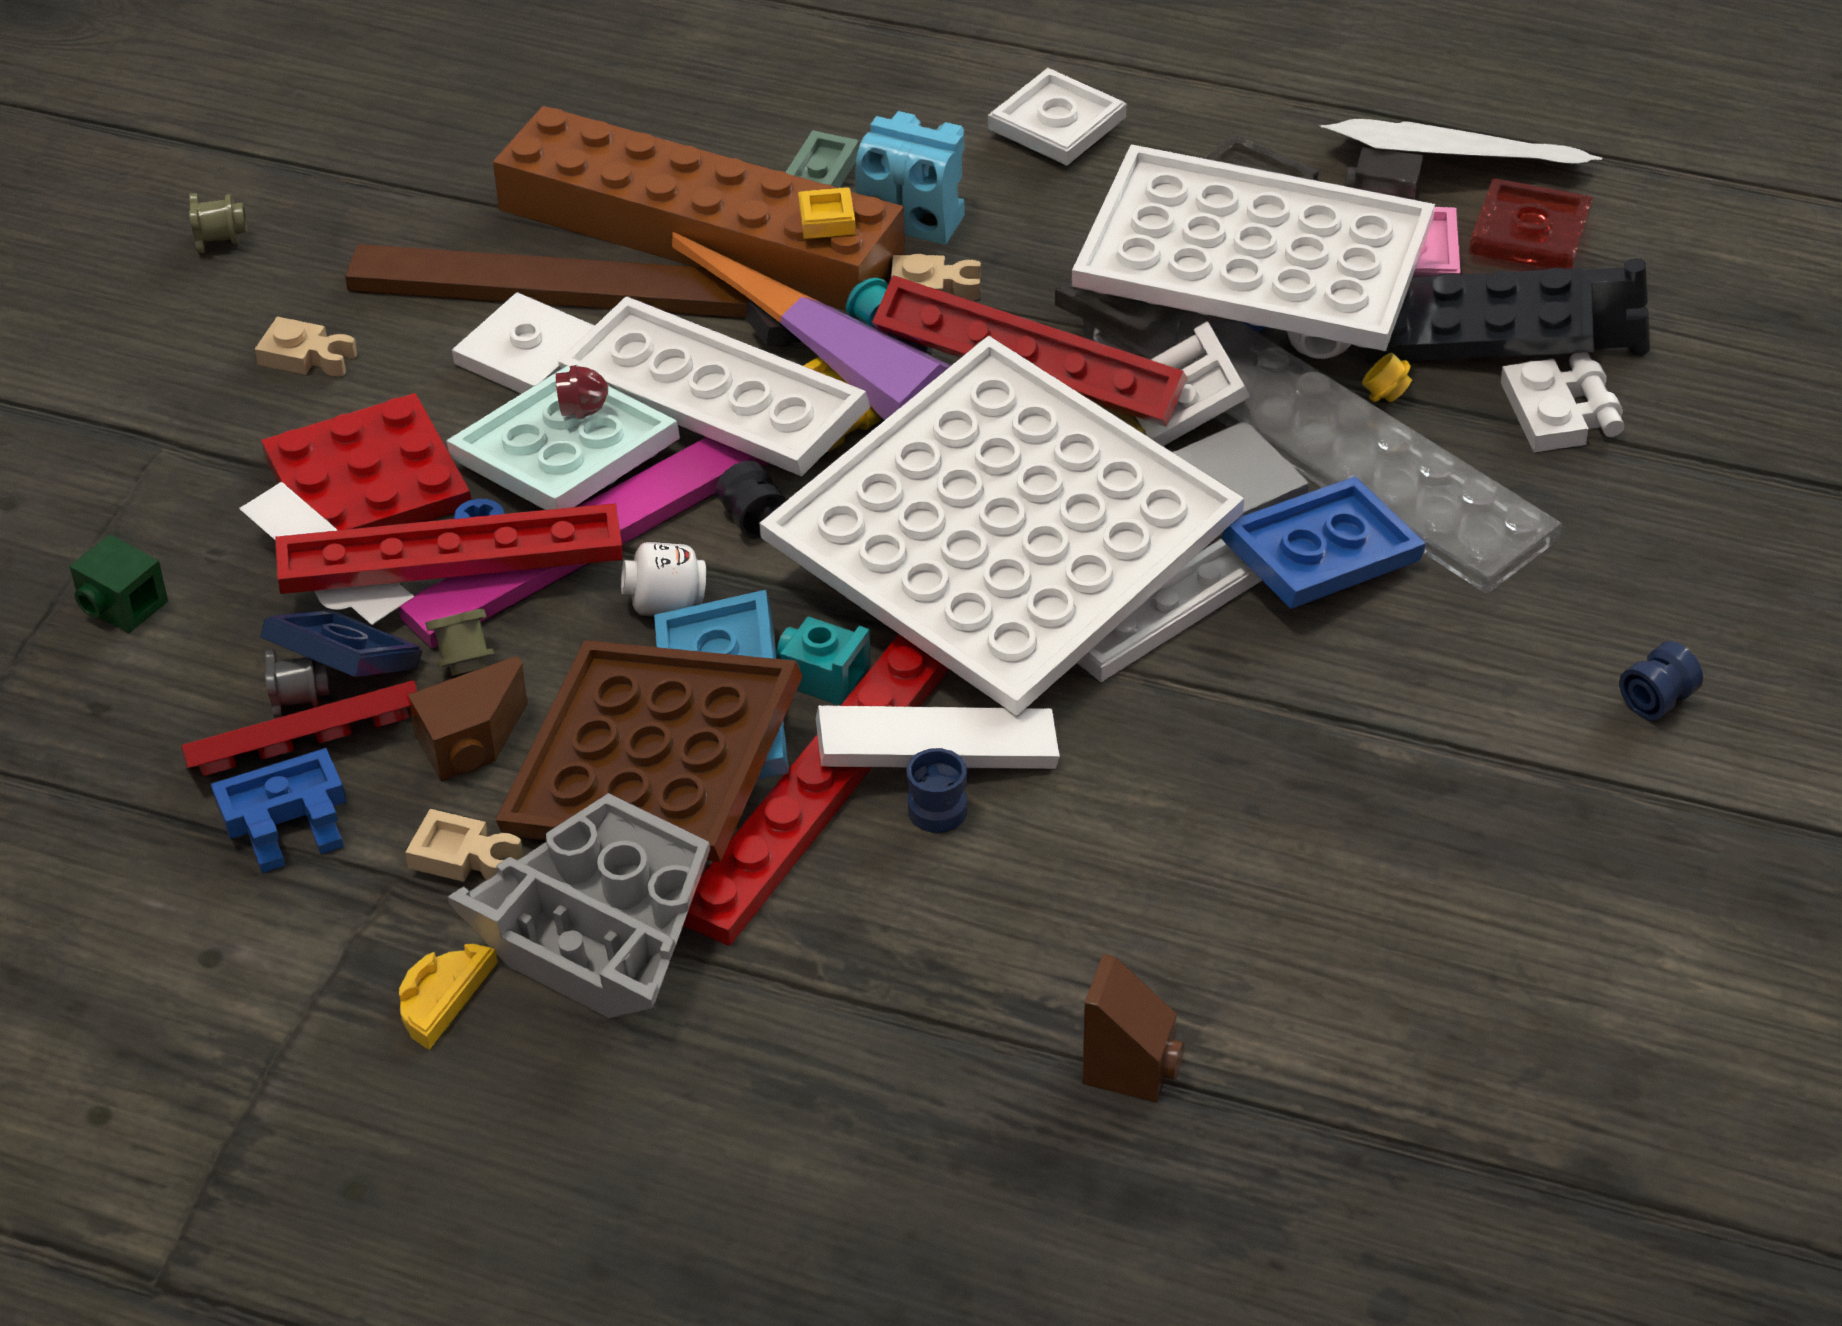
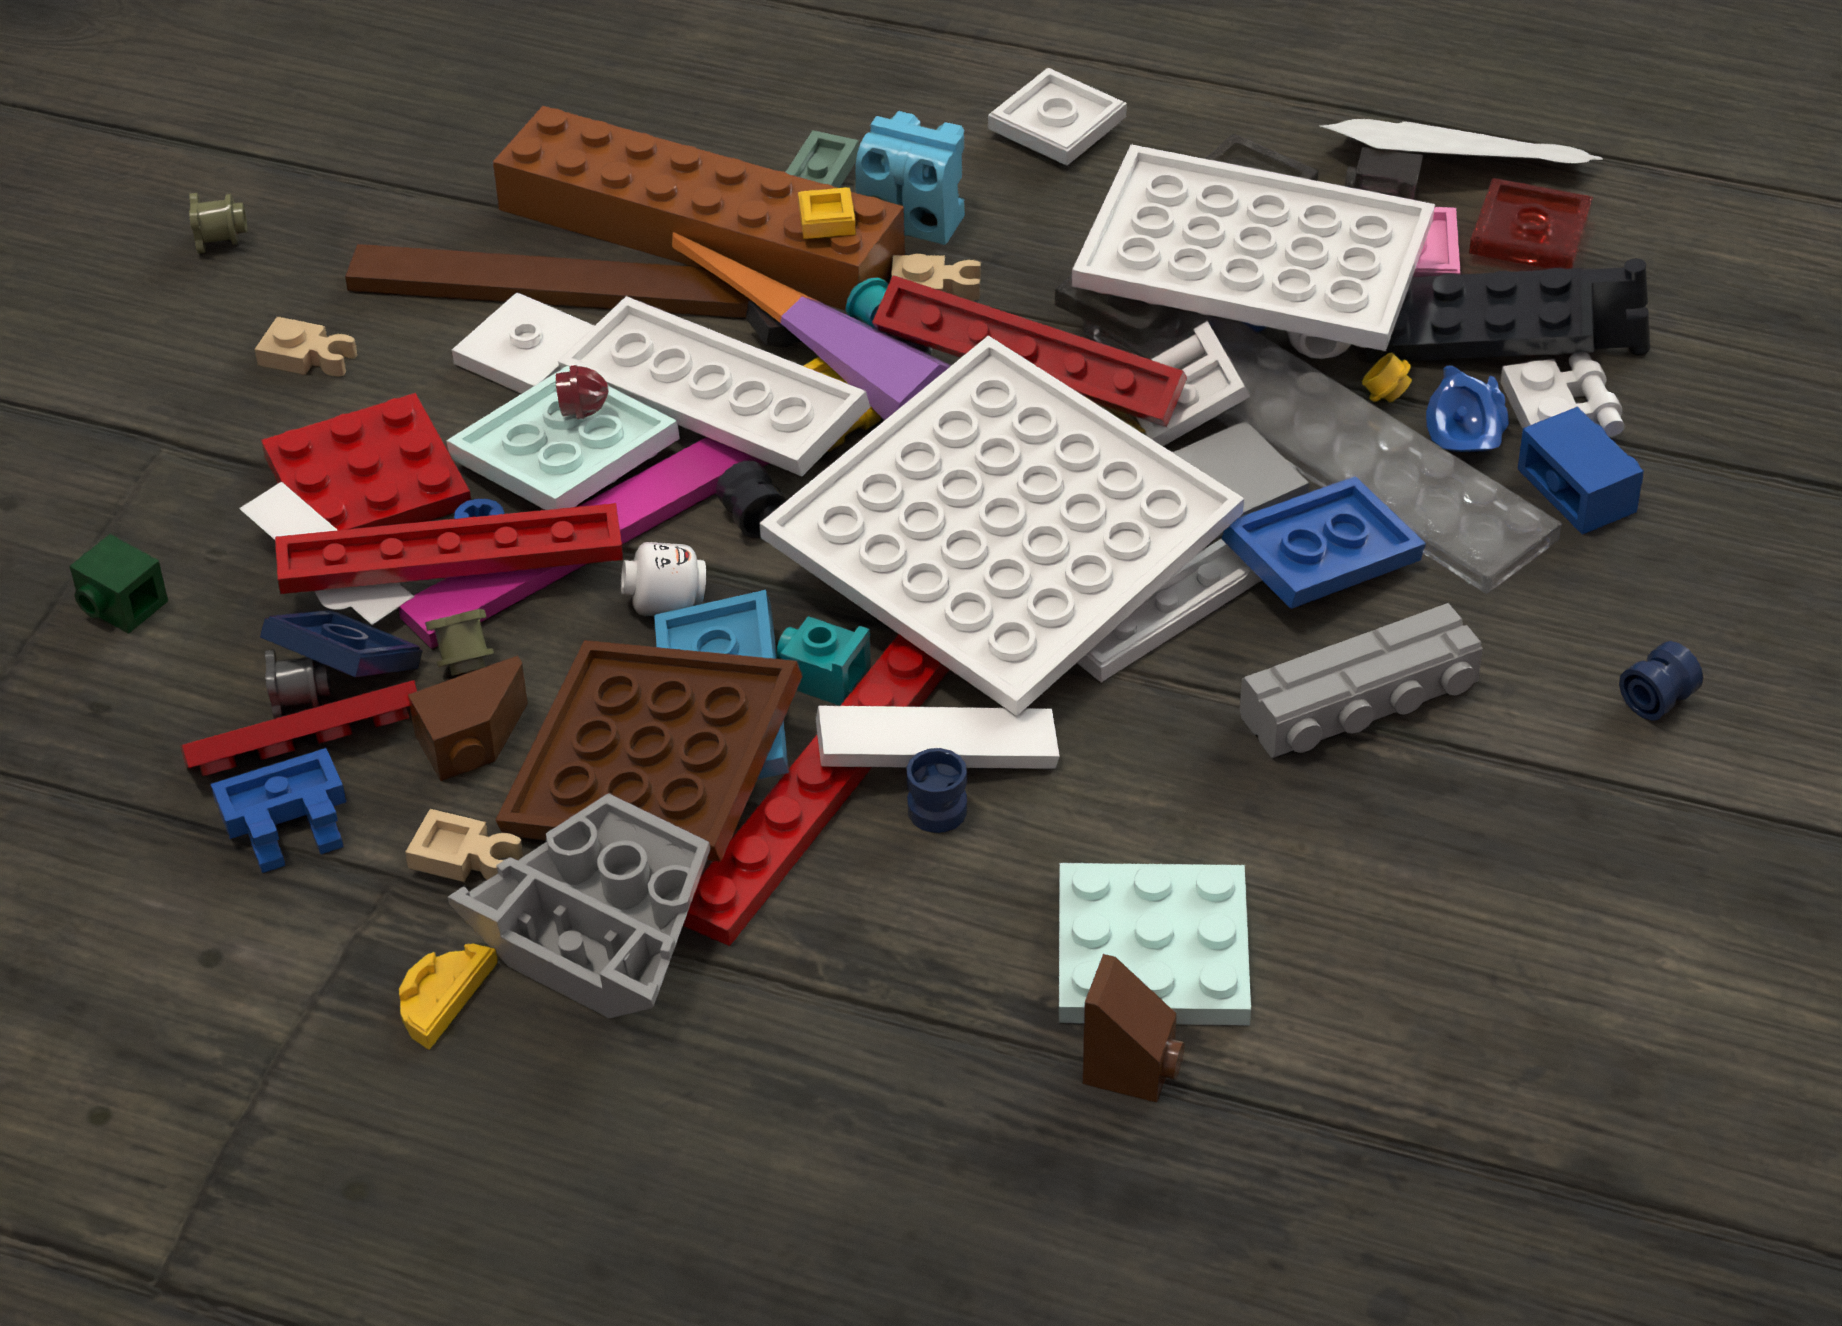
none -> light aqua plate [1059,863,1251,1025]
none -> light grey brick [1240,603,1483,758]
none -> blue hat [1426,365,1509,452]
none -> blue brick [1517,406,1644,535]

